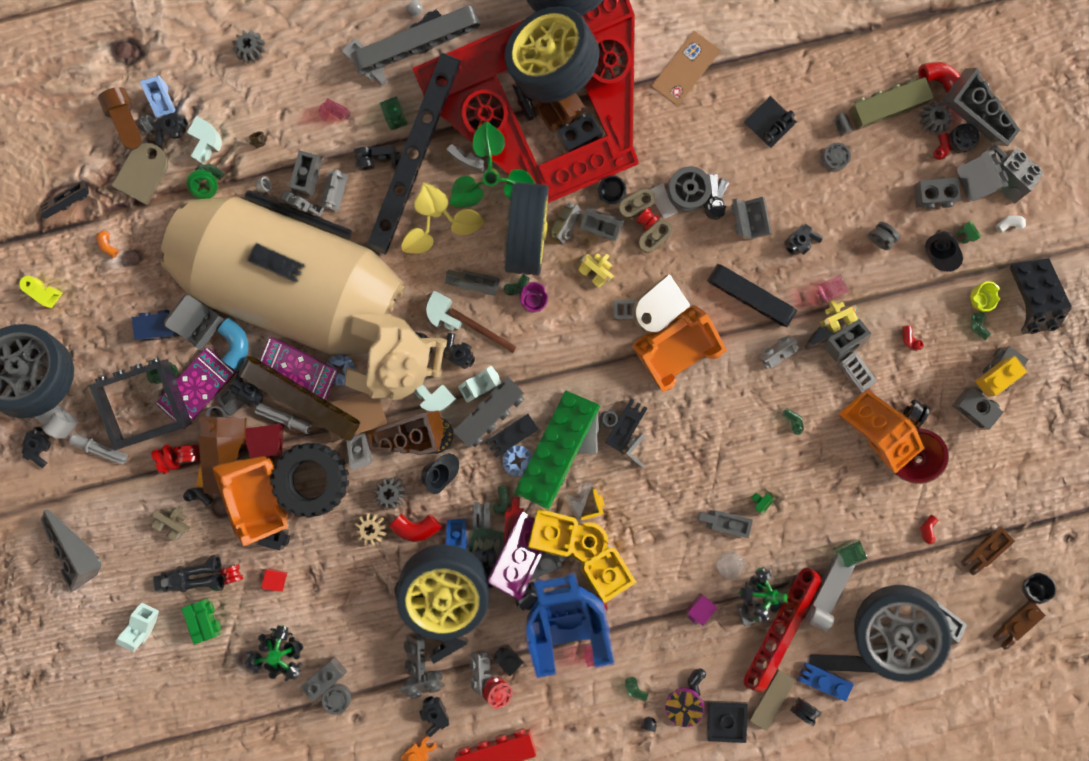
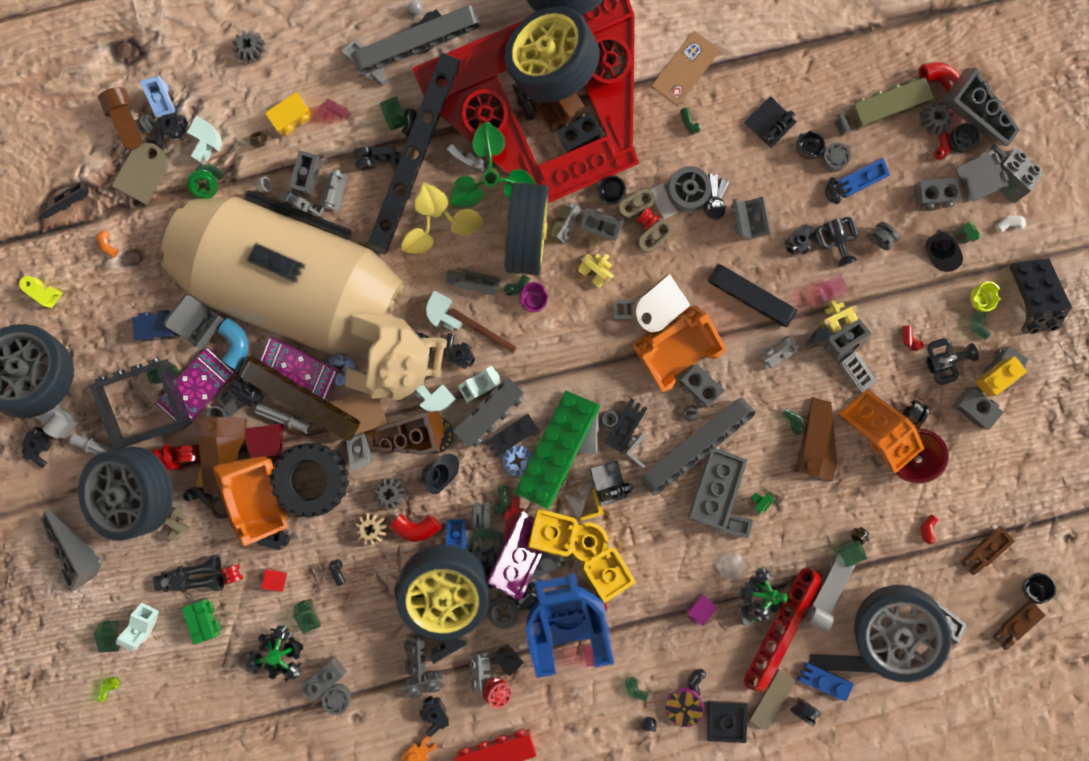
none -> wheel [78,446,173,541]
none -> clear green bracket [94,620,121,653]
none -> clear neon green arm [97,677,120,702]
none -> yellow brick [265,92,313,137]
none -> clear green bracket [293,599,321,634]
none -> black arm [329,559,346,587]
none -> black arm [401,108,417,137]
none -> dark grey gear [488,597,519,629]
none -> black hinge [590,460,634,507]
none -> dark grey beam [641,398,756,496]
none -> dark grey brick [679,364,725,408]
none -> dark green arm [680,107,700,135]
none -> dark grey hinge [682,406,698,421]
none -> dark grey tile [687,448,748,533]
none -> reddish brown wedge [795,397,837,481]
none -> black hair [796,130,826,160]
none -> black piece [814,217,859,267]
none -> black arm [824,177,842,204]
none -> blue hinge [836,158,890,198]
none -> dark brown plate [851,527,870,545]
none -> black piece [926,338,979,385]

